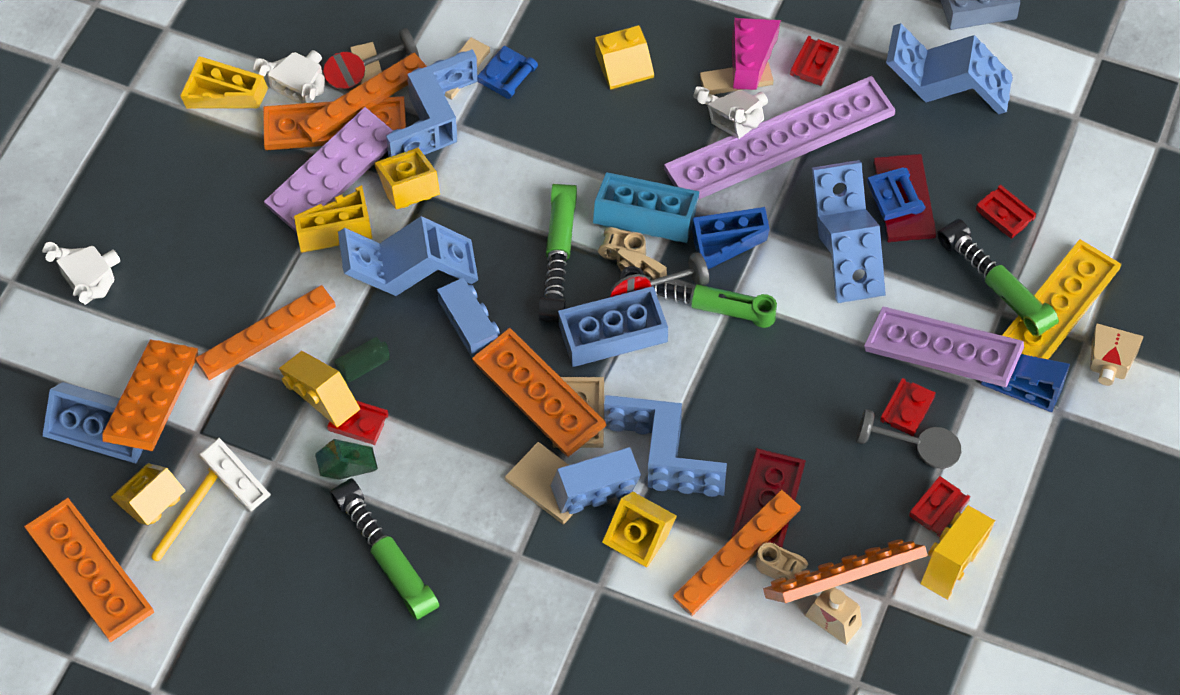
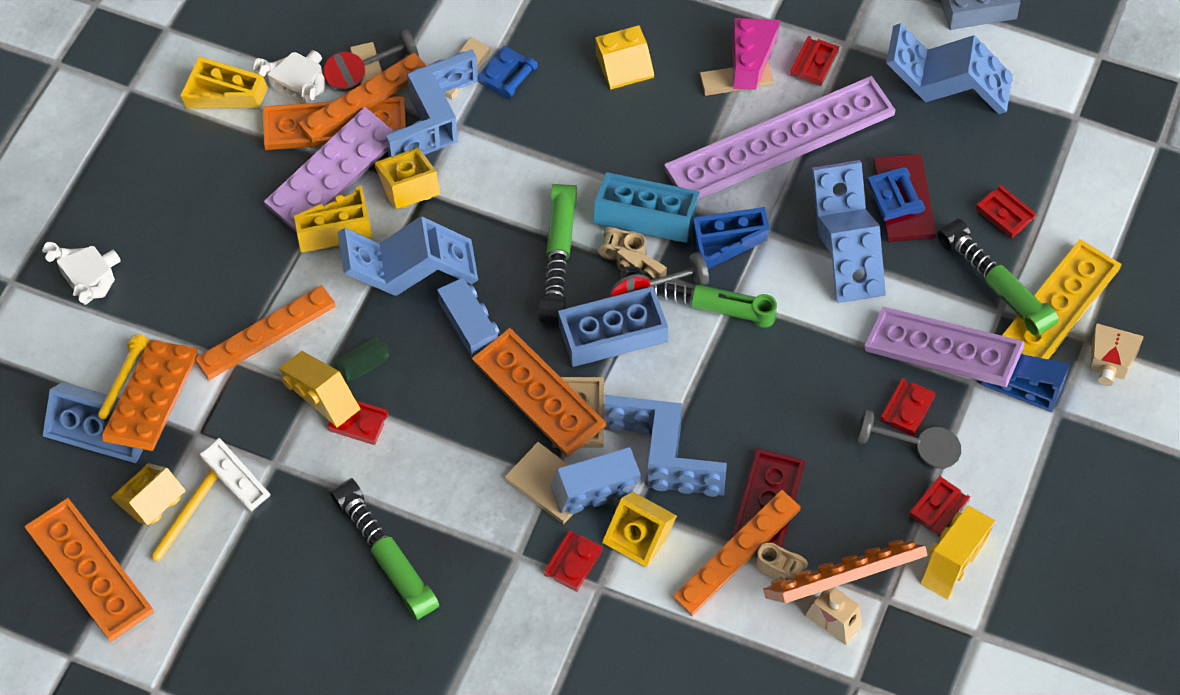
clear green slope [315,439,378,480] -> none
white torso [693,86,768,139] -> none
none -> yellow piece [98,334,149,420]
none -> red plate [544,530,603,592]

